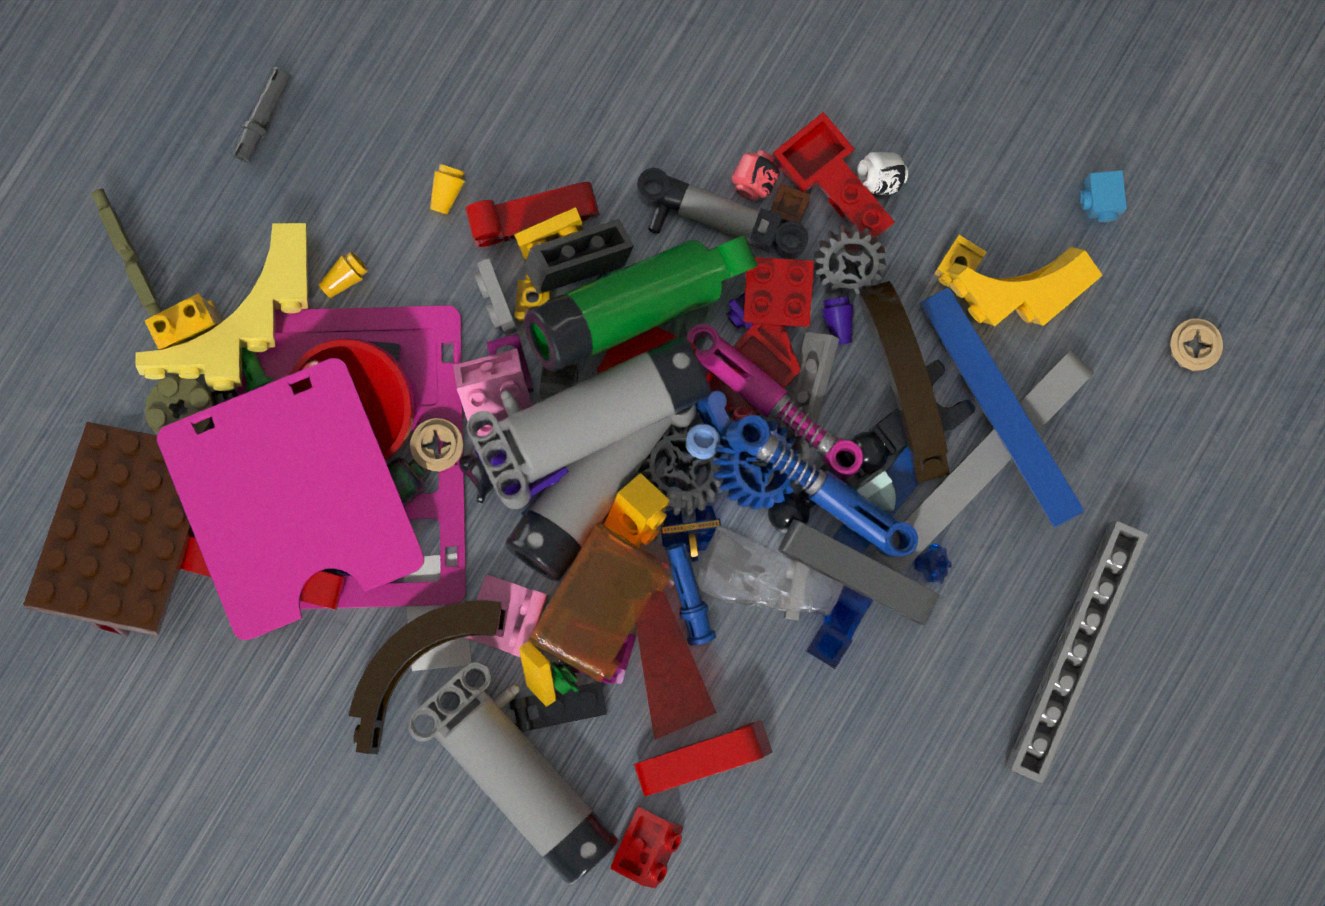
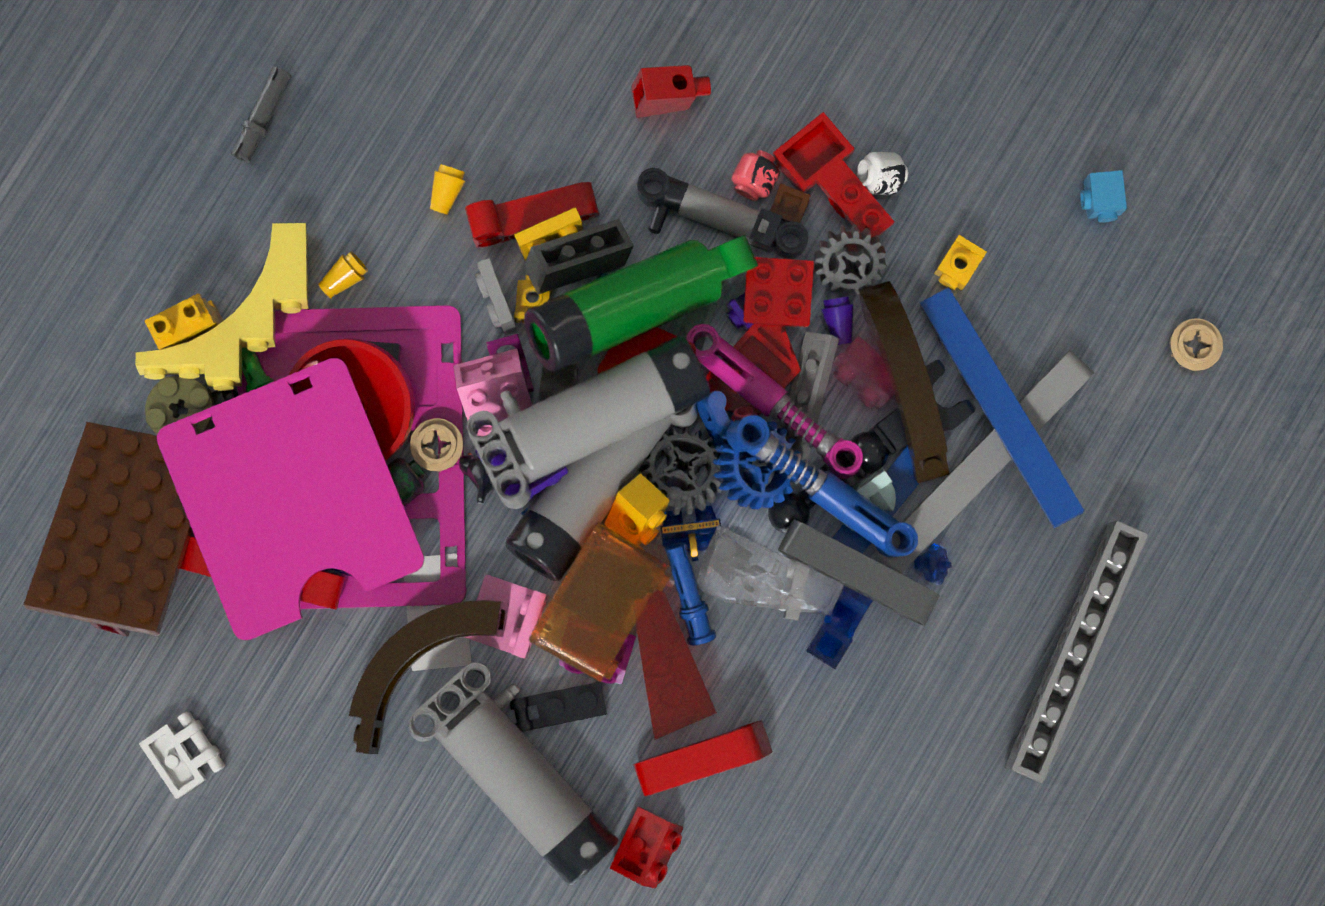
olive piece [91,188,162,317] -> none
yellow tile [519,641,556,707] -> none
green plate [551,661,579,695] -> none
light blue tile [686,424,720,459] -> none
yellow arch [946,247,1103,326] -> none
none -> white plate [139,710,226,799]
none -> red torso [631,65,711,118]
none -> clear pink bracket [832,336,894,410]

